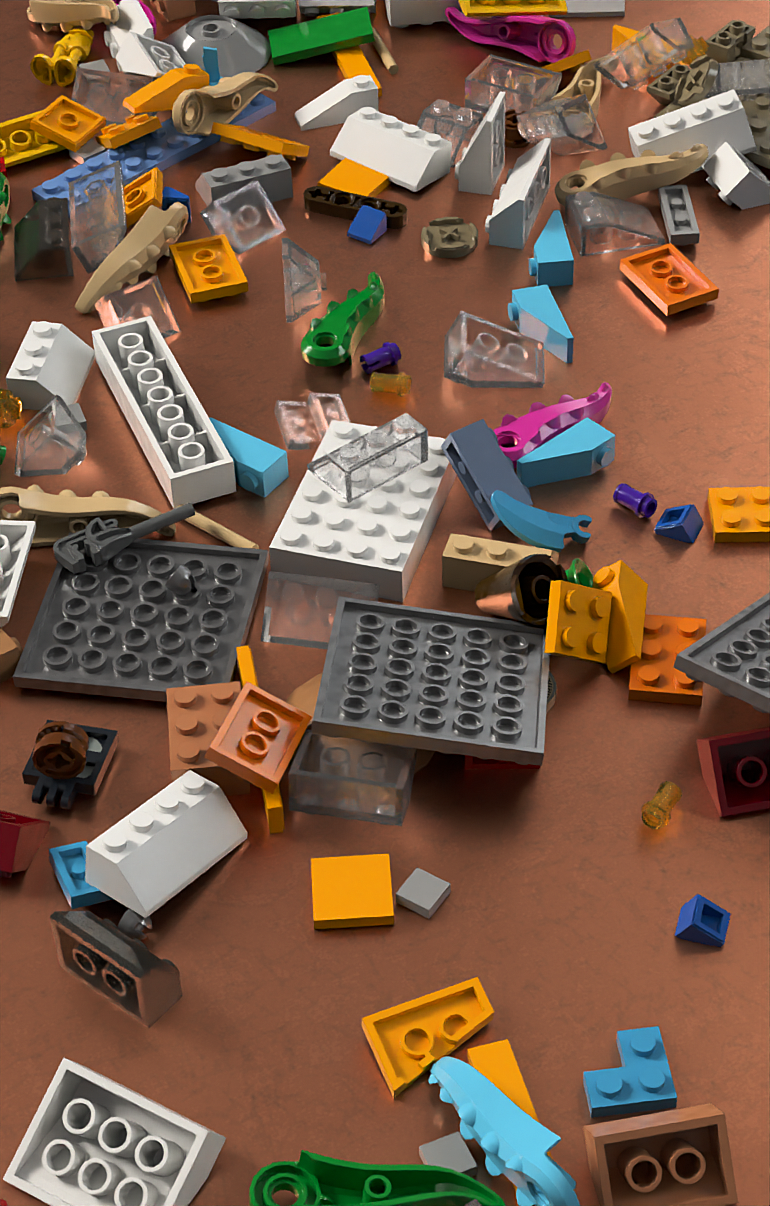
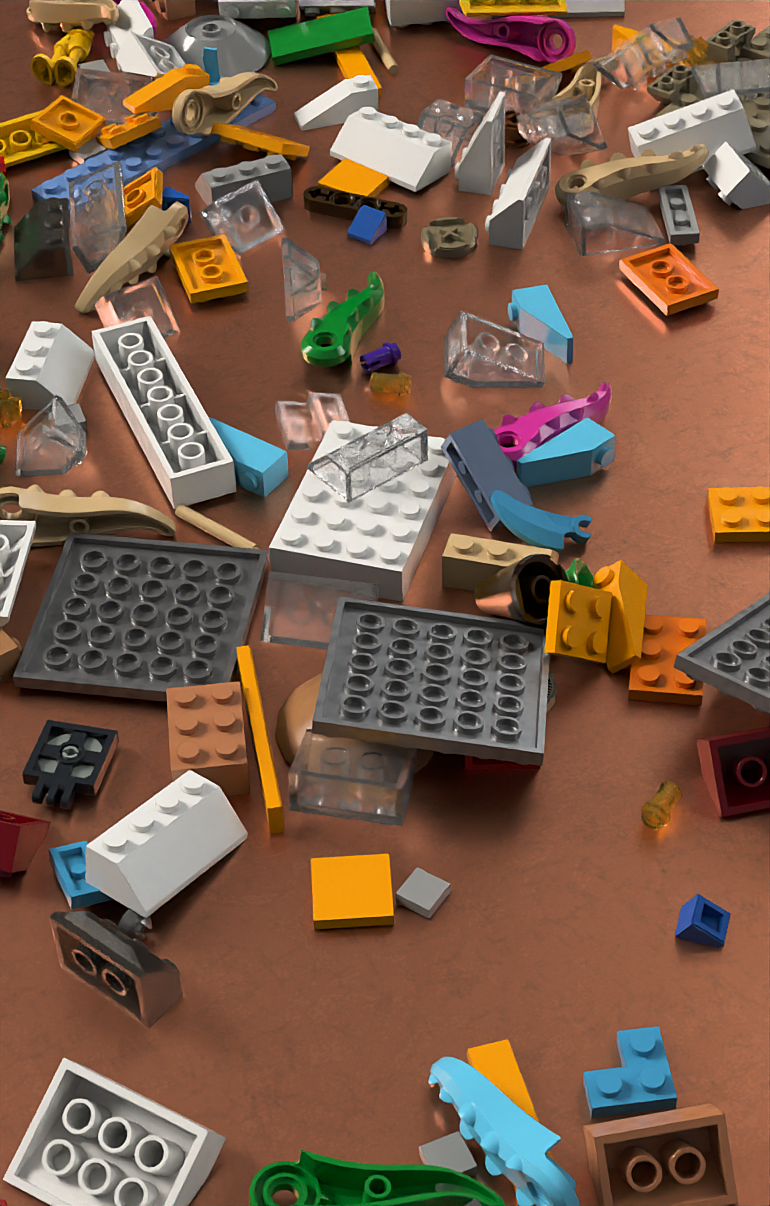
reddish brown wheel [32,721,90,779] -> none
dark grey piece [53,503,195,574] -> none
flat silver hinge [165,564,196,595] -> none
orange plate [204,681,312,794] -> none
light orange wing [361,977,494,1098] -> none
medium azure slope [529,210,574,287] -> none
dark purple pin [613,483,658,518] -> none
blue slope [654,504,704,543] -> none
dark tan tile [675,55,719,107] -> none

